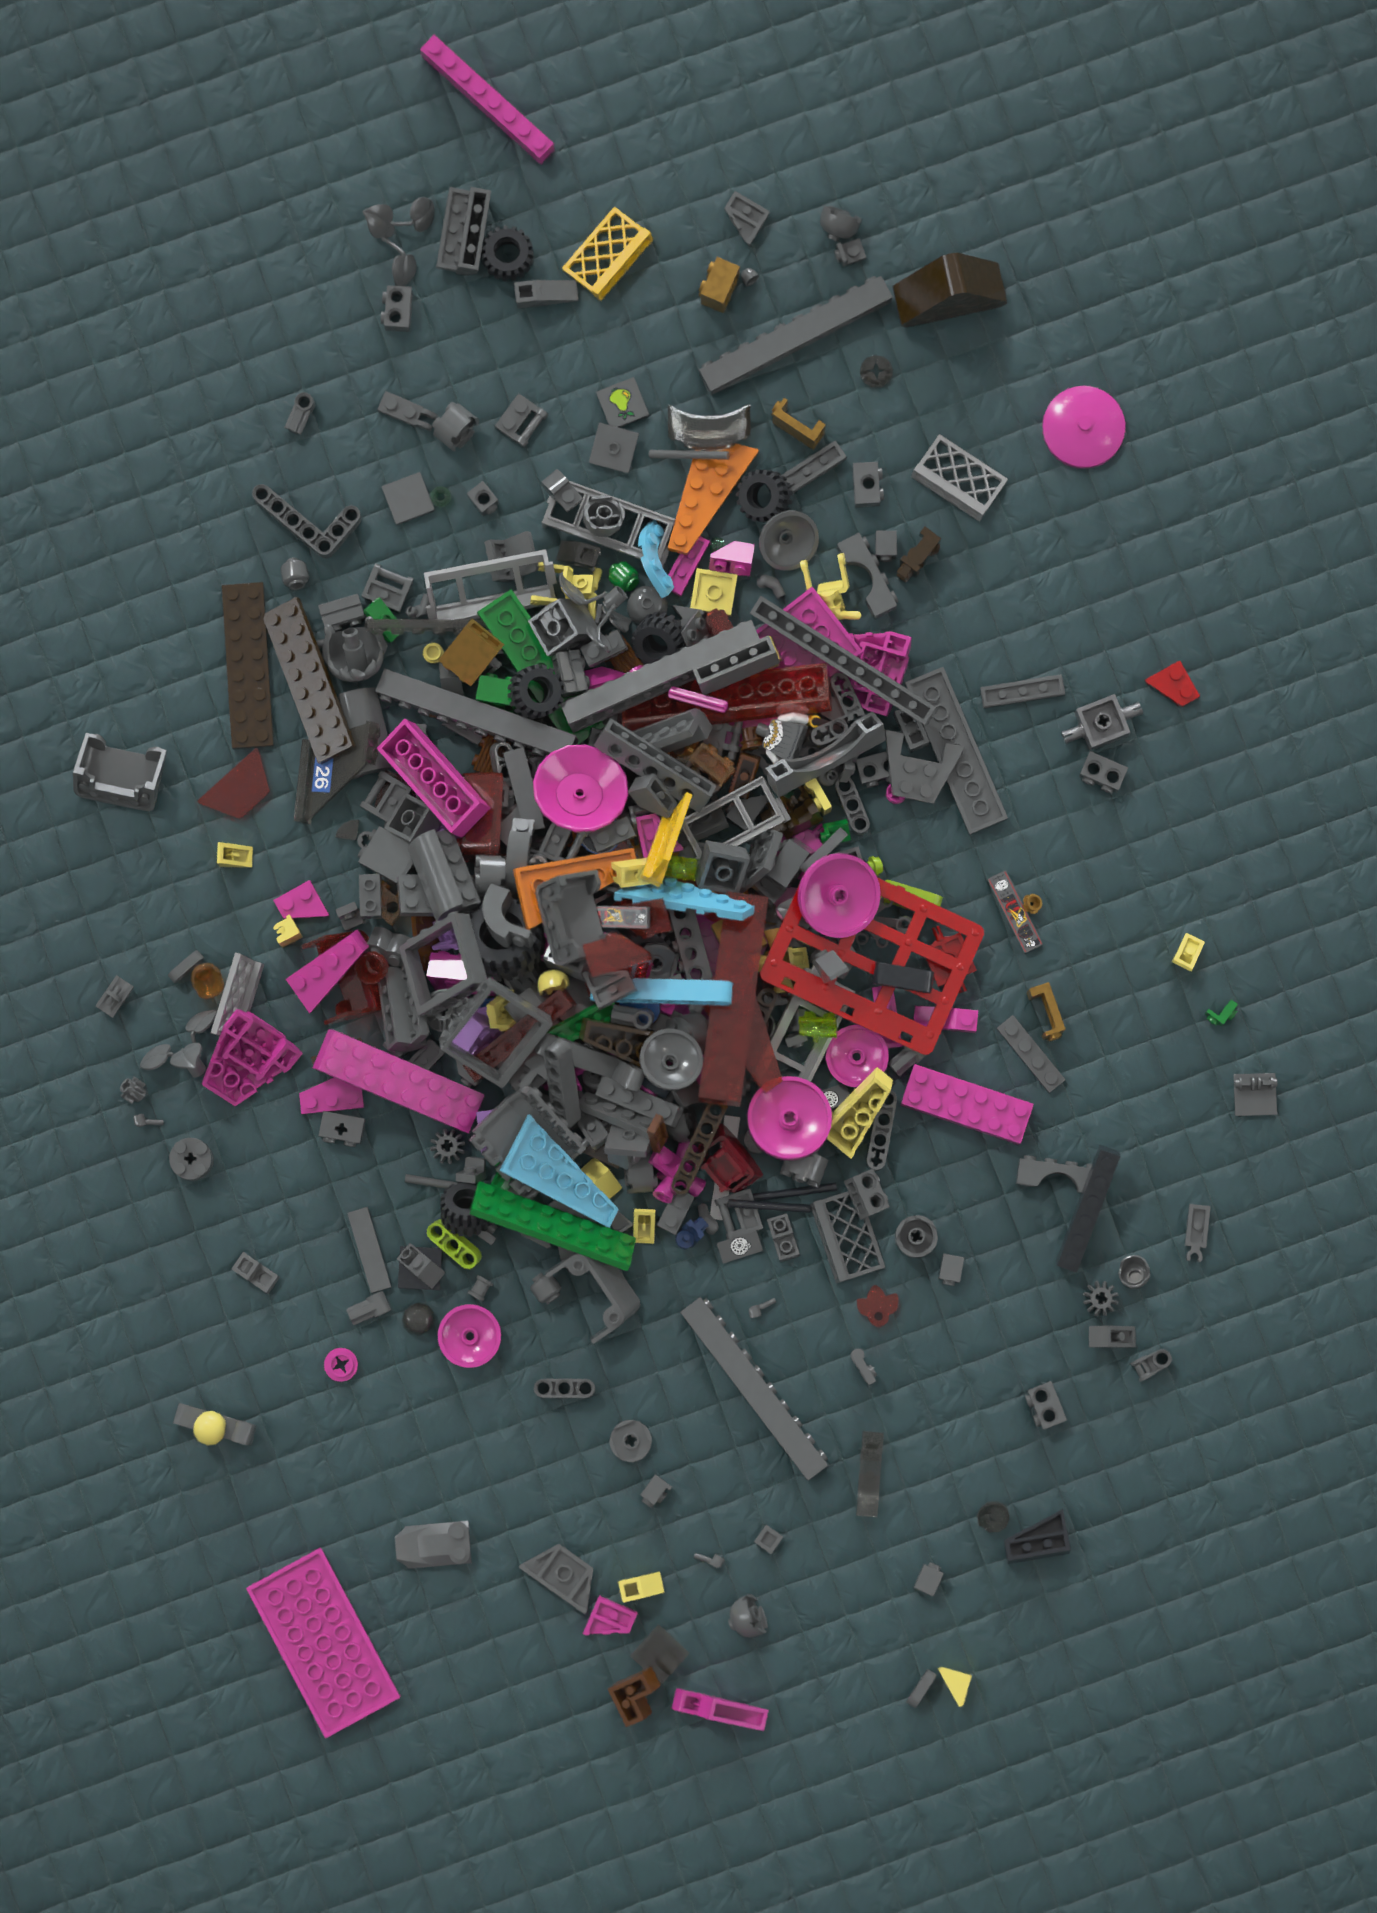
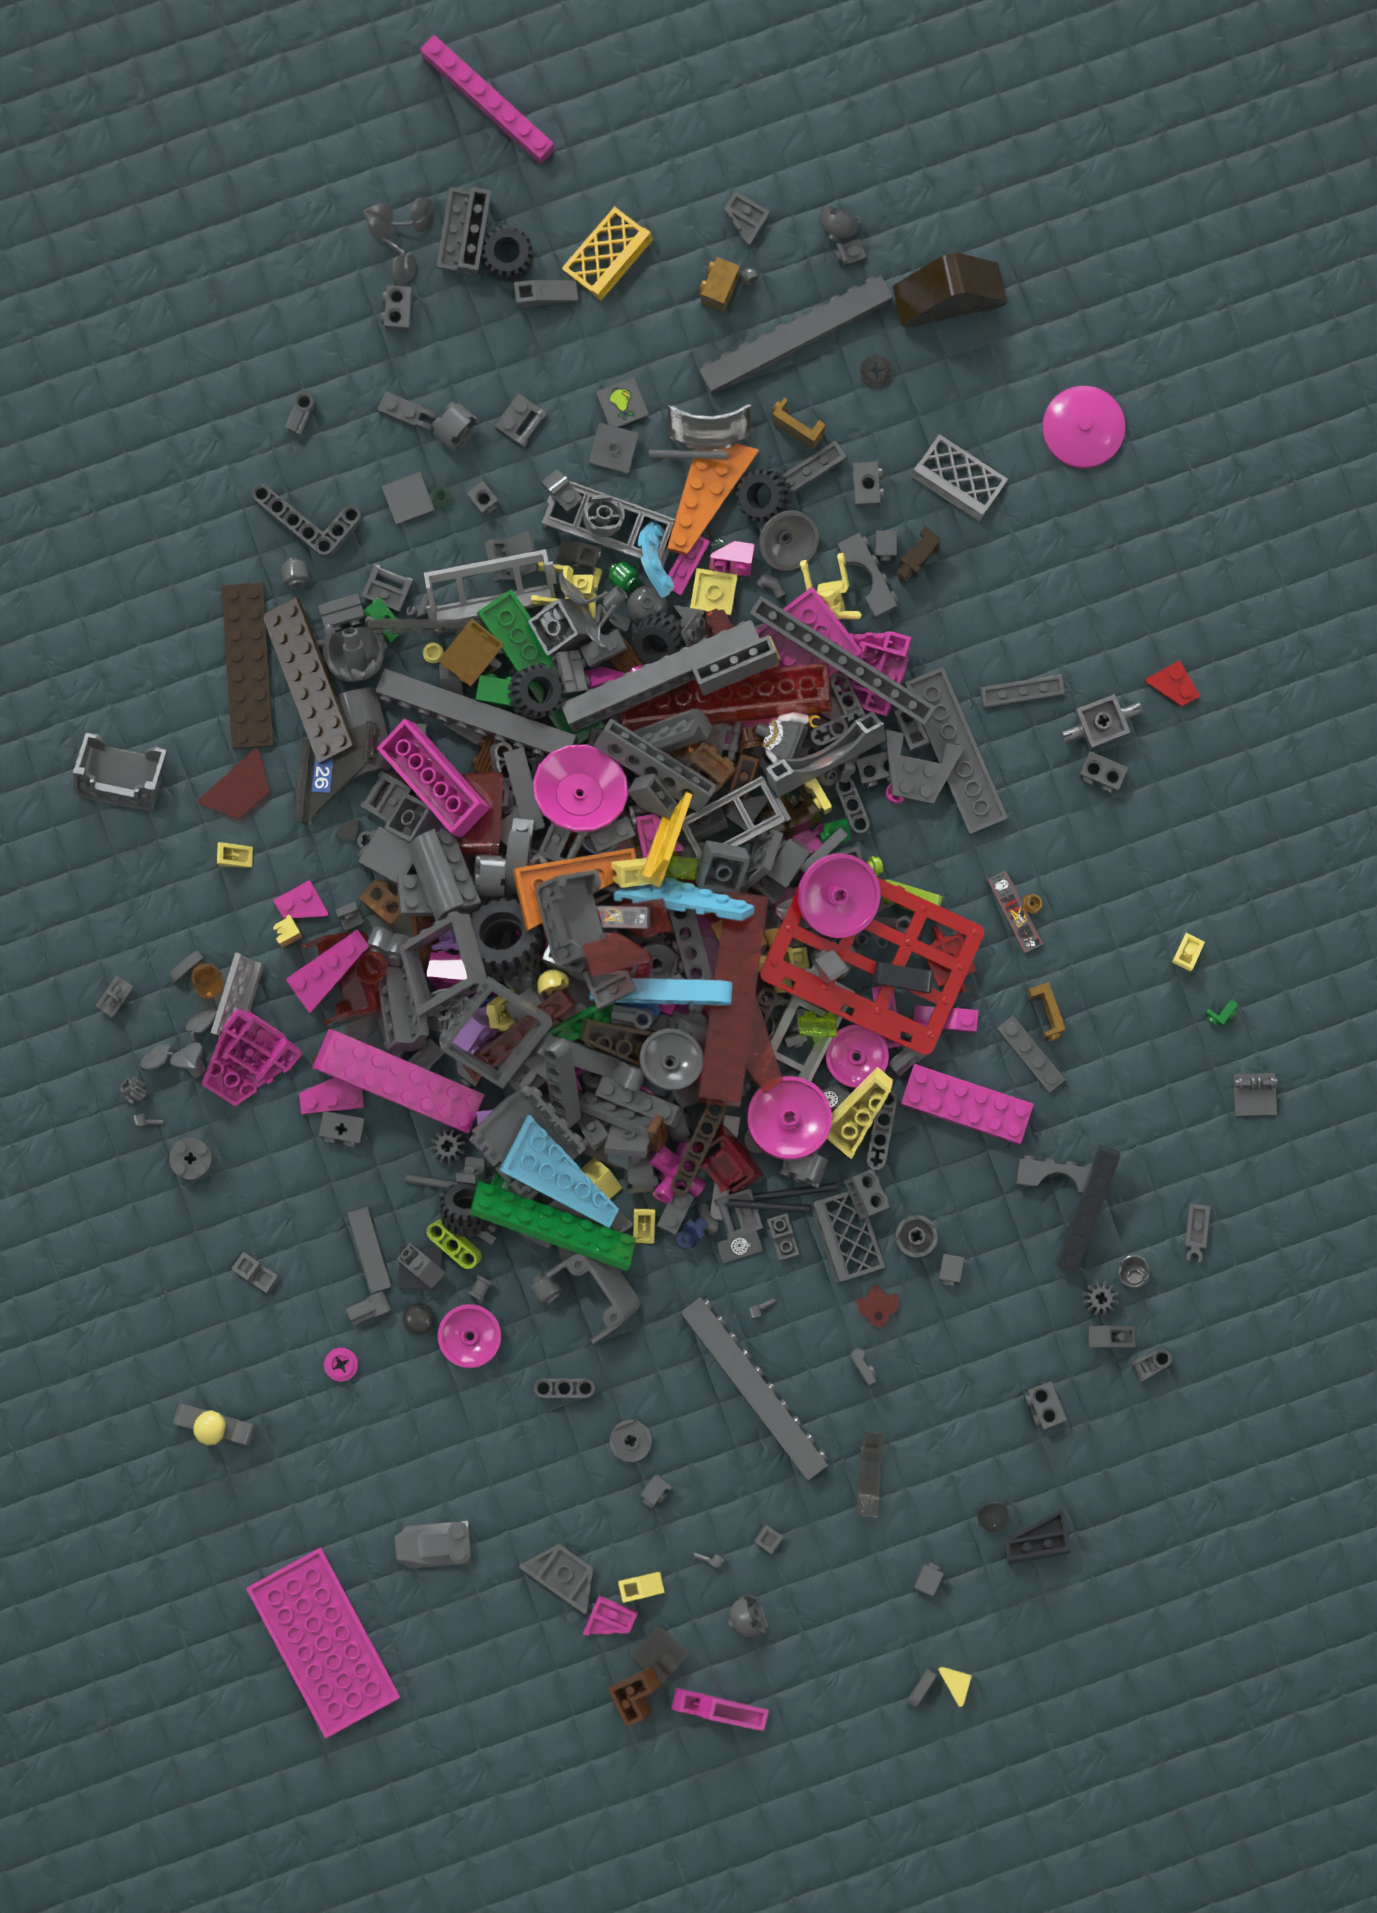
dark grey brick [359,874,383,919] -> none
dark grey arch [483,884,535,948] -> none
dark pink axle [668,686,728,713] -> none

